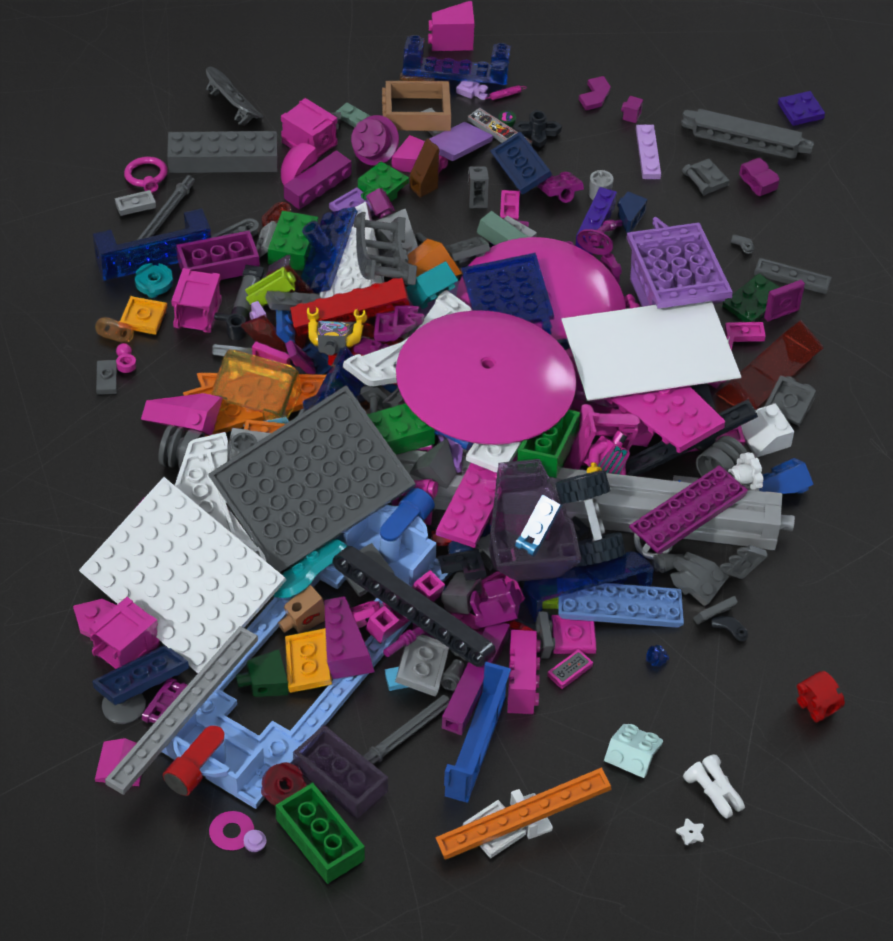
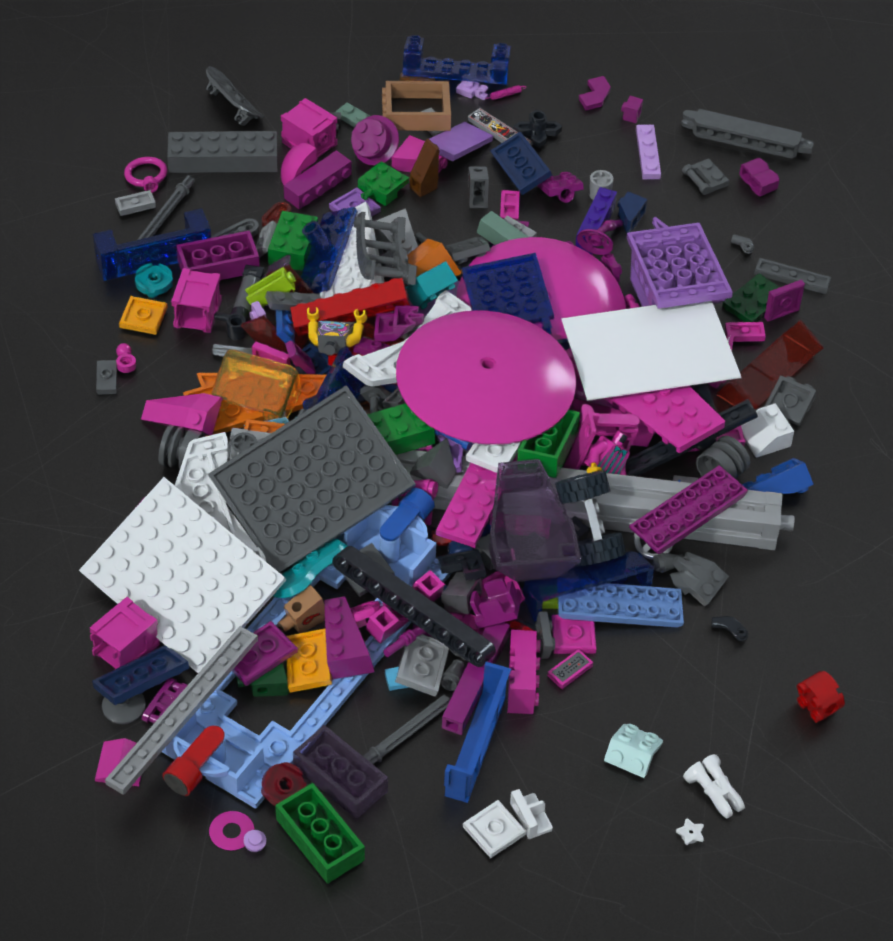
dark pink plate [73,599,116,638] -> none
clear orange plate [96,317,134,343] -> none
magenta brick [366,188,396,219] -> none
dark pink slope [428,1,474,51] -> none
orange plate [435,767,612,860] -> none
dark green tile [498,111,516,127] -> none
plate [515,495,562,557] -> none
clear blue plate [646,645,669,666] -> none
dark grey tile [693,596,738,624] -> none
dark grey plate [720,545,767,579] -> none
white plant [728,452,763,491] -> none
dark purple plate [778,91,825,126] -> none
none -> magenta tile [232,621,298,686]

